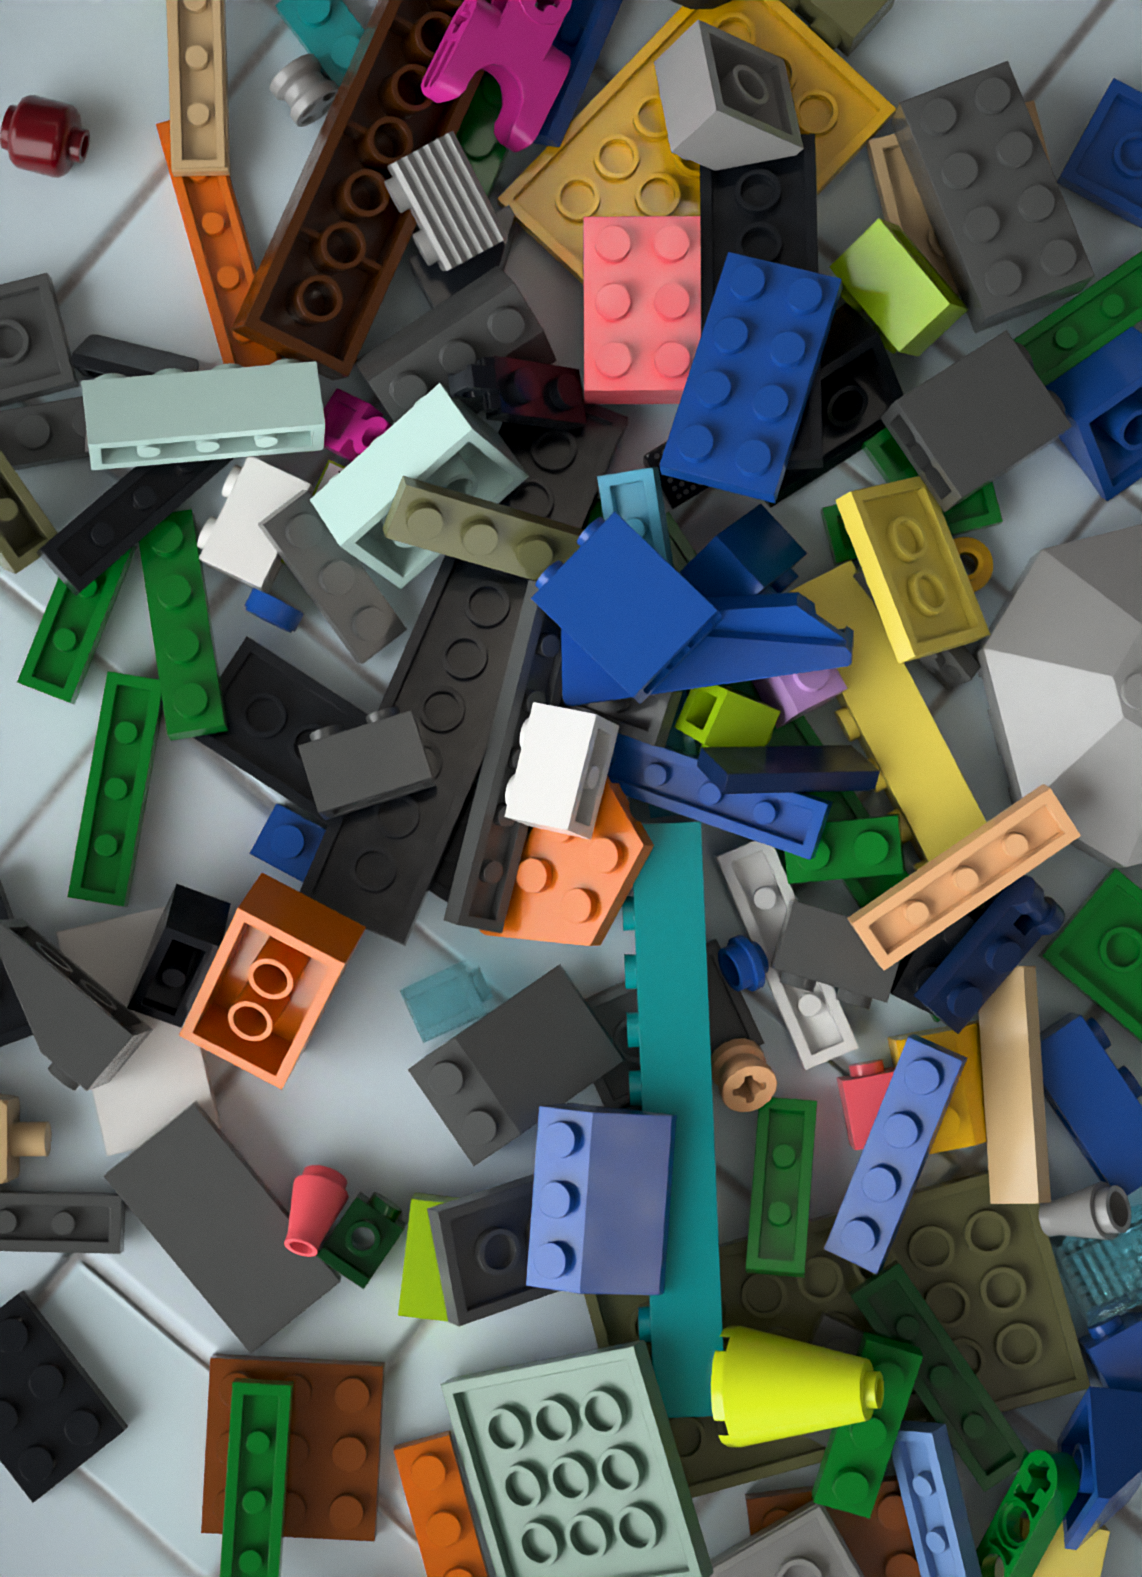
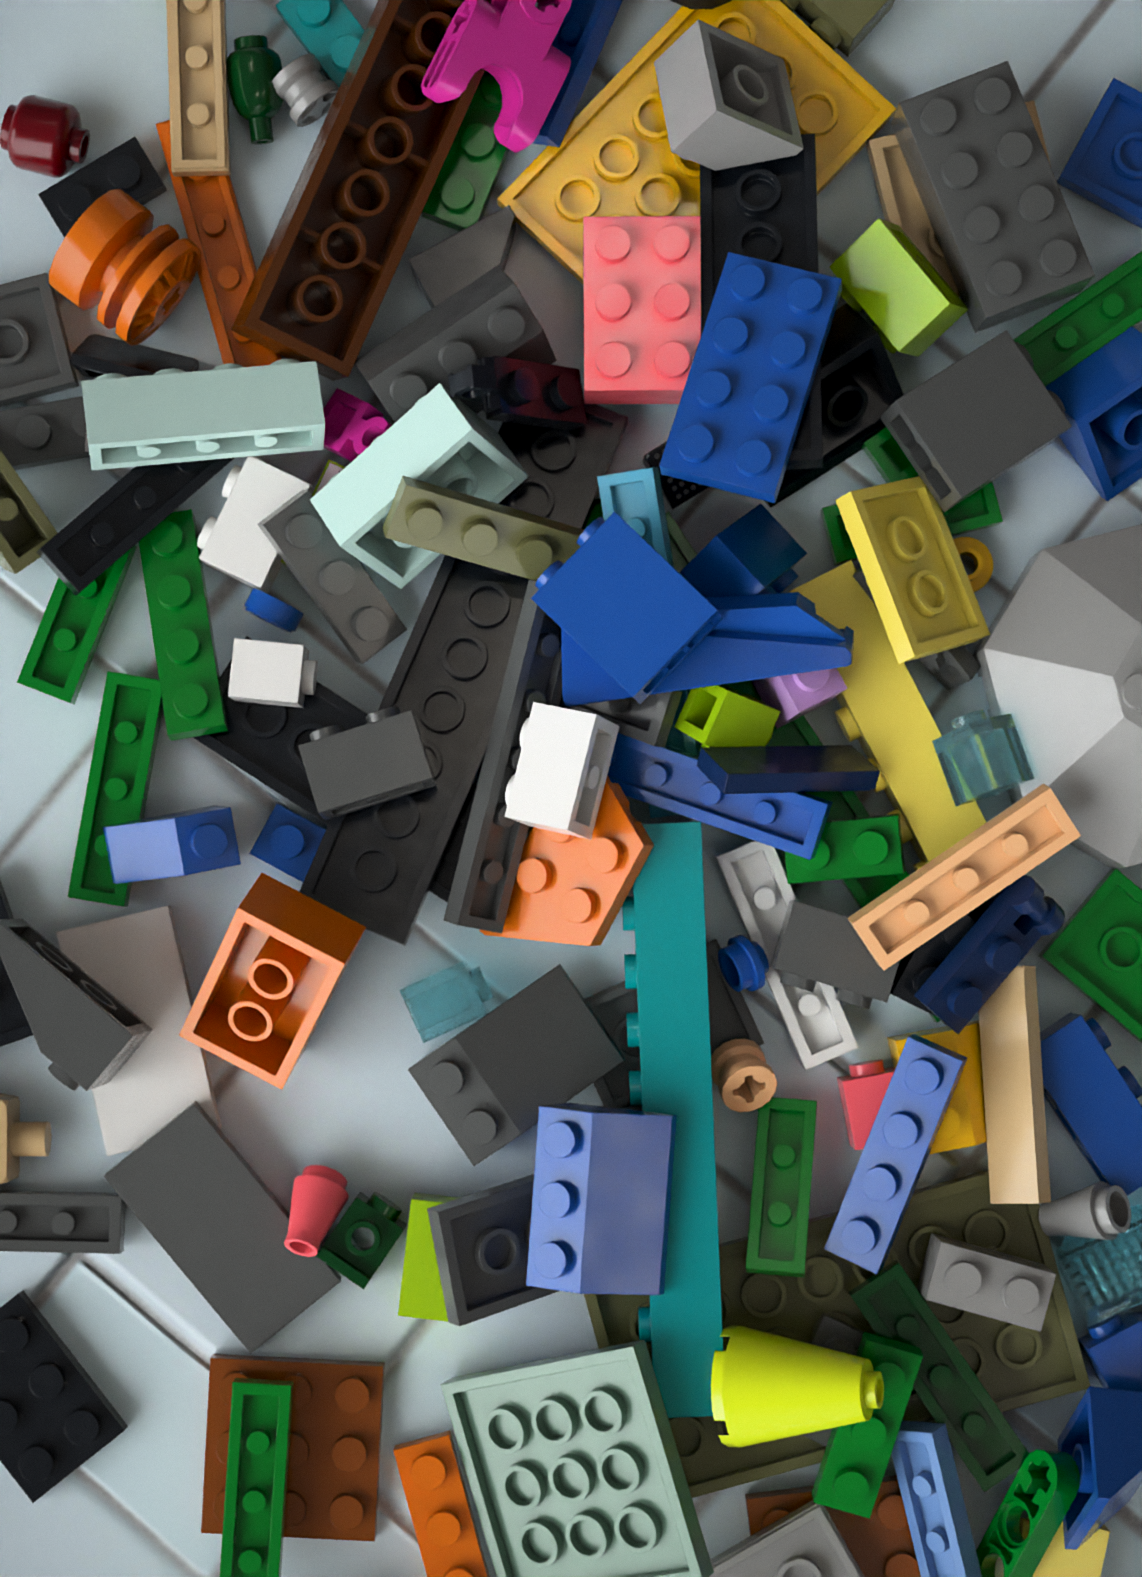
black slope [127,883,231,1028] -> none
light grey brick [384,131,508,271] -> none
none -> black plate [38,137,167,238]
none -> orange wheel [49,189,202,346]
none -> blue slope [103,805,241,884]
none -> dark green plant [226,35,283,145]
none -> white brick [228,638,318,708]
none -> light grey brick [917,1233,1056,1332]
none -> clear light blue brick [932,710,1035,806]

